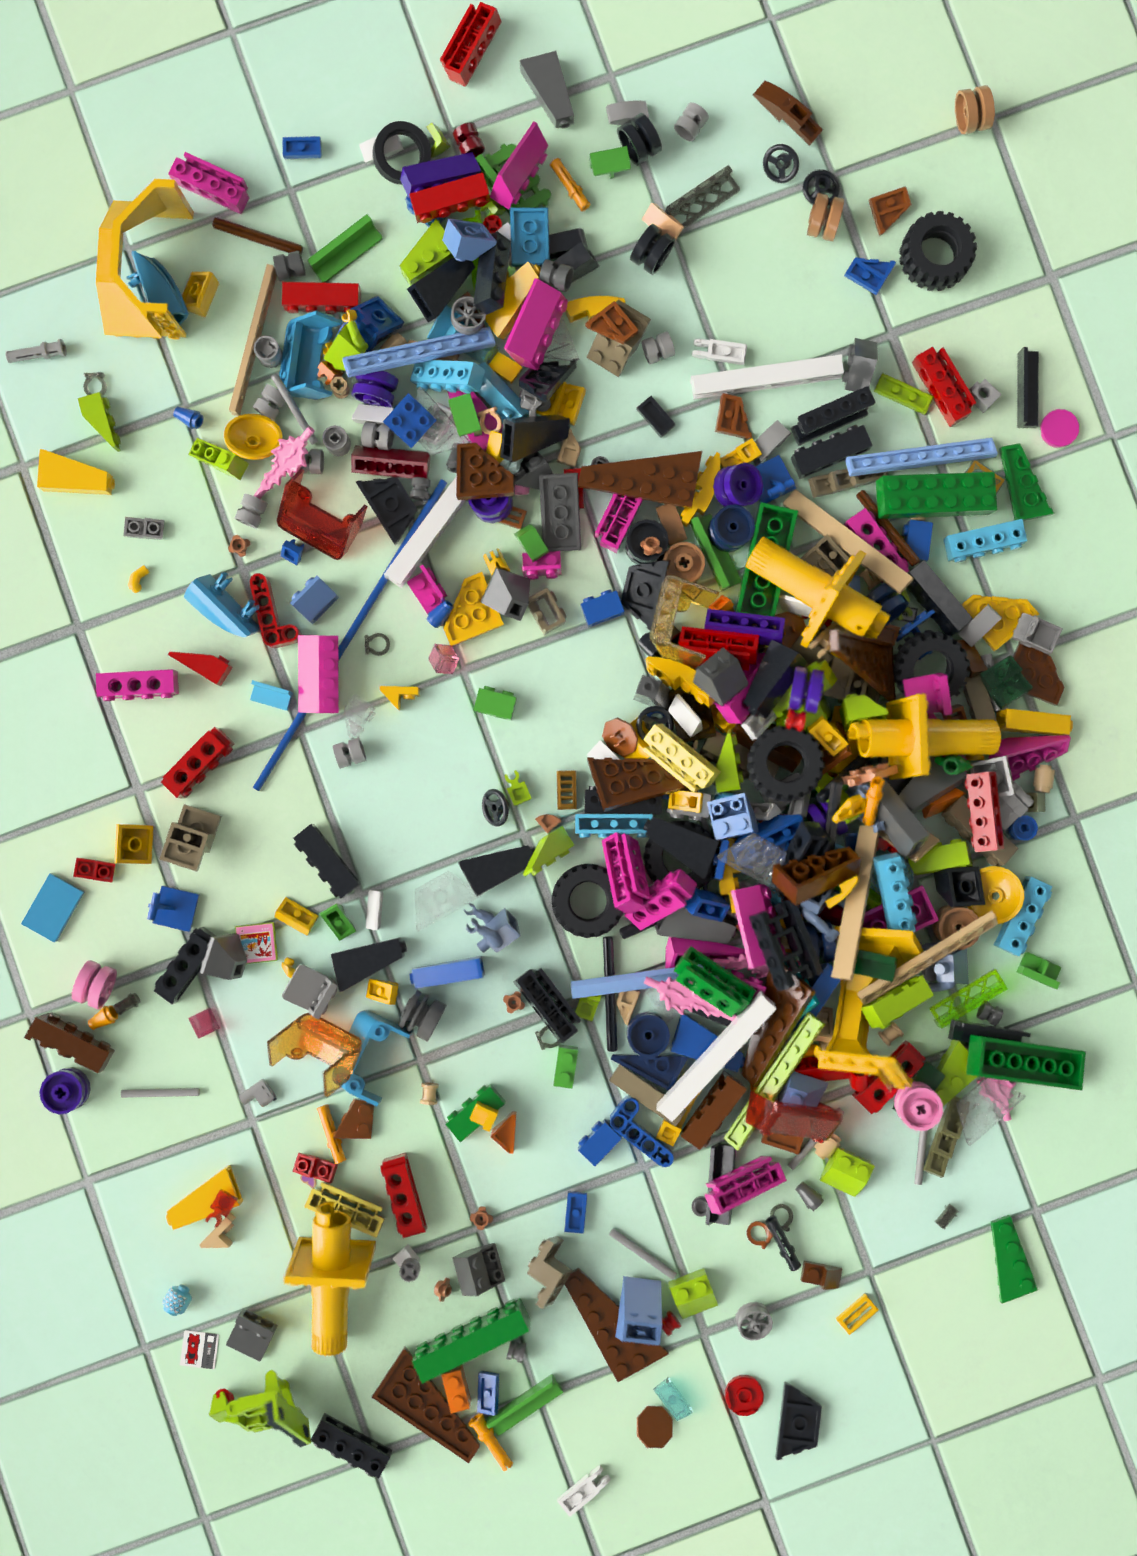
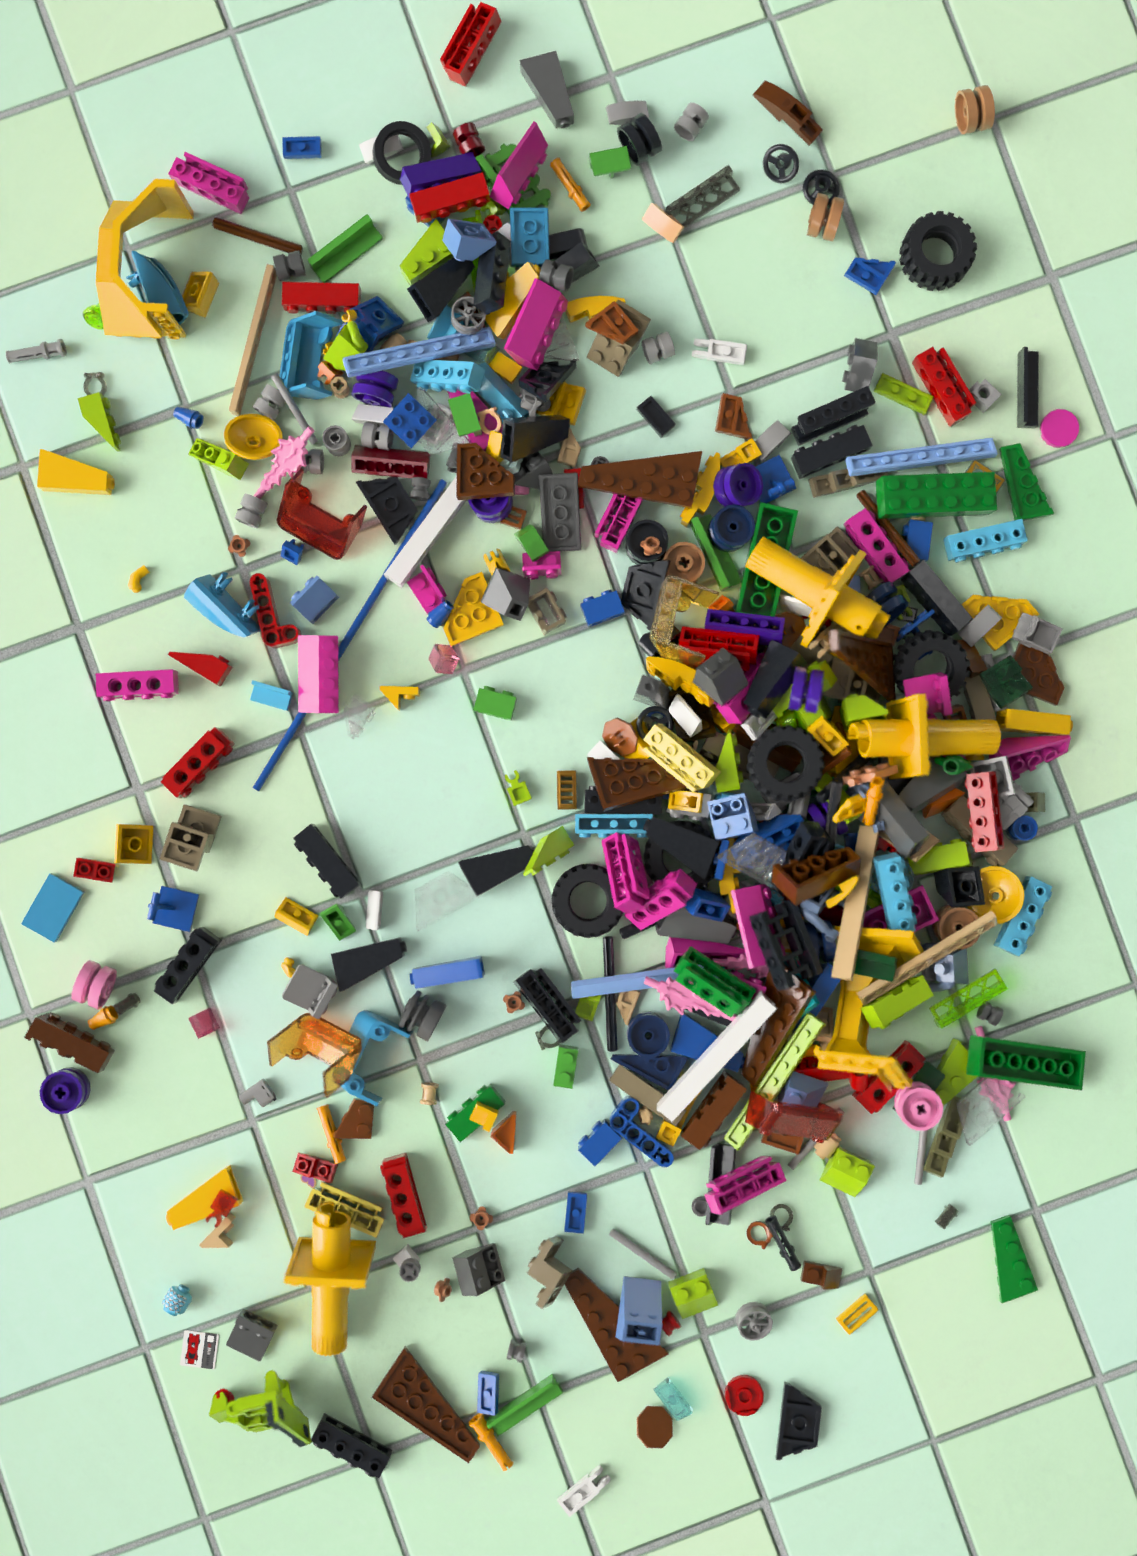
light grey bar [121,1088,200,1098] -> none
light grey slope [123,517,164,540] -> none
dark grey slope [200,933,247,980] -> none
tile [235,922,278,964] -> none
light grey wheel [254,336,283,368] -> none
light grey wheel [333,737,366,769] -> none
clear smoke piece [364,633,390,656] -> none
yellow slope [366,978,398,1005] -> none
green brick [412,1298,531,1384] -> none
orange brick [441,1365,471,1413] -> none
sand blue torso [464,903,520,953] -> none
black piece [482,789,510,827] -> none
nougat tile [535,814,562,833] -> none
black wheel [630,223,676,275] -> none
clear slope [642,988,680,1024] -> none
medium nougat slope [655,504,687,546] -> none
white tile [690,354,844,400] -> none
tan tile [783,489,913,594] -> none
red wheel [786,709,806,731] -> none
dark grey cone [795,1182,824,1211] -> none
dark orange wing [868,186,911,236] -> none
tan bush [878,1021,904,1047] -> none
black panel [948,1019,1031,1042] -> none
bright green panel [1017,952,1061,990] -> none
tan brick [1033,765,1055,793] -> none
none -> clear neon green brick [82,303,104,330]
none -> tan plate [638,1106,653,1125]

